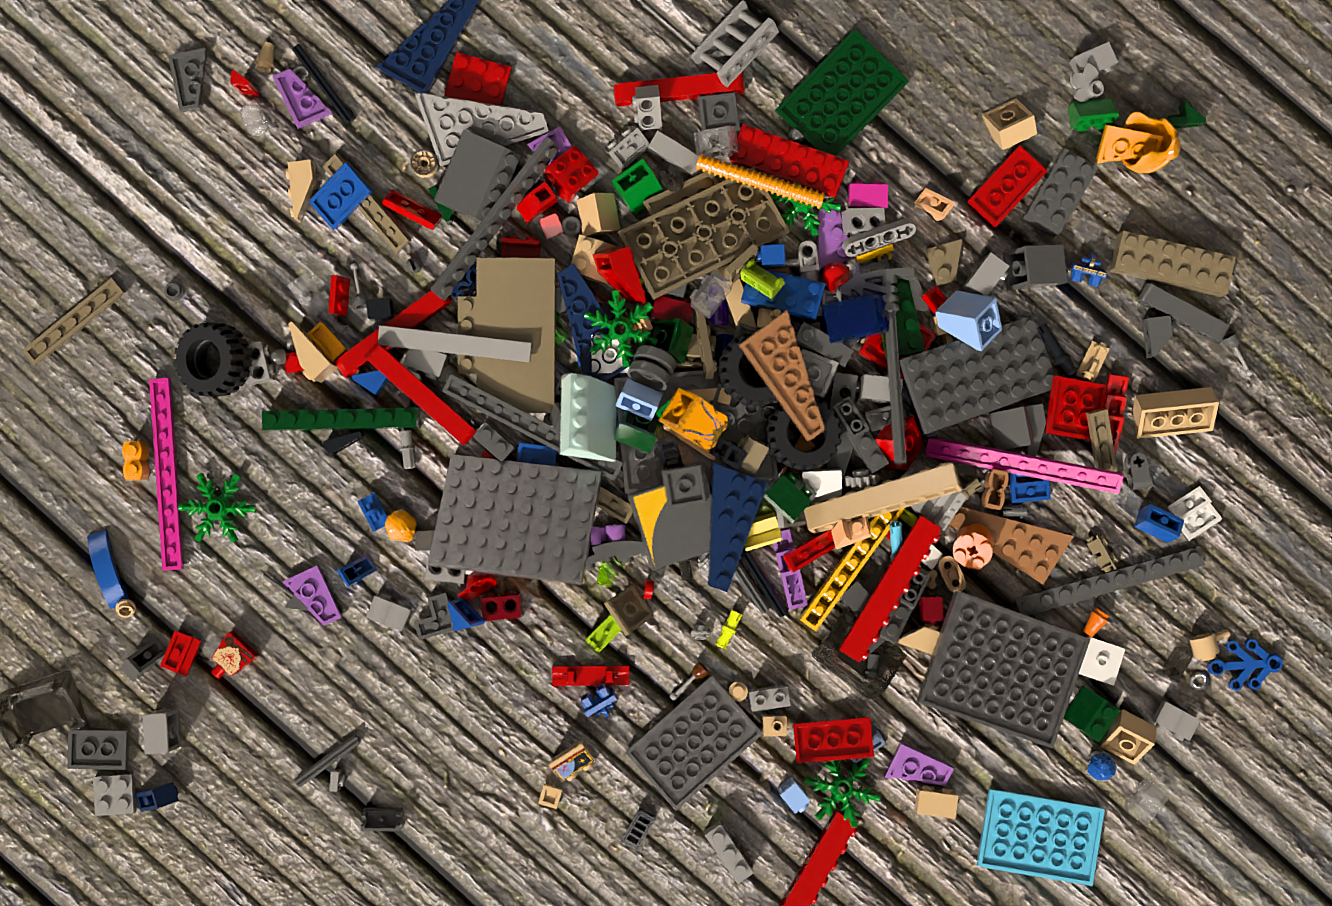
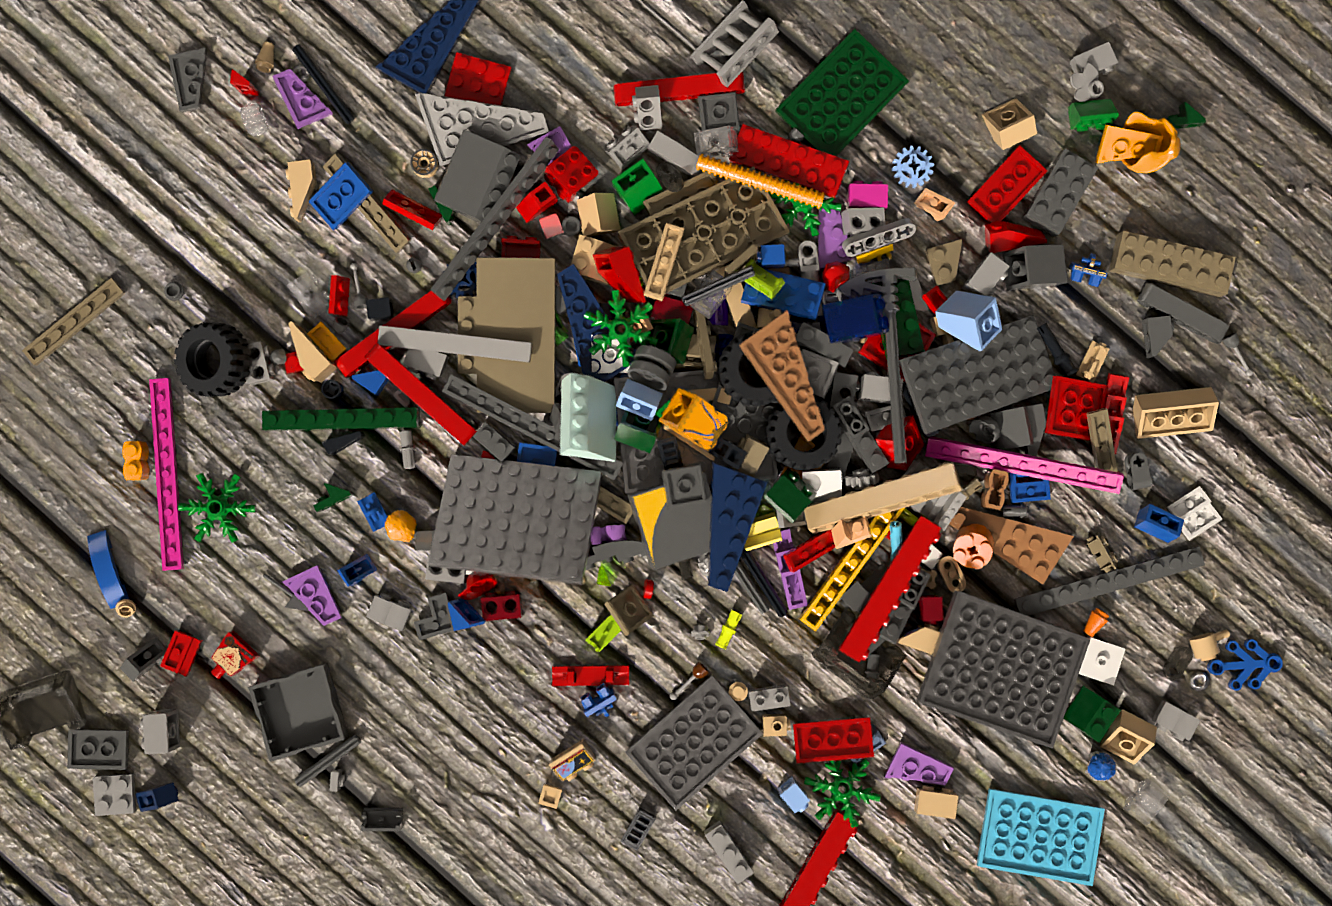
none -> dark grey tile [248,663,349,762]
none -> dark green slope [313,483,354,512]
none -> black wheel [321,379,344,400]
none -> tan tile [644,223,685,301]
none -> black axle [682,265,755,306]
none -> light blue gear [892,146,934,188]
none -> dark grey hair [969,416,1000,444]
none -> red slope [985,221,1047,253]

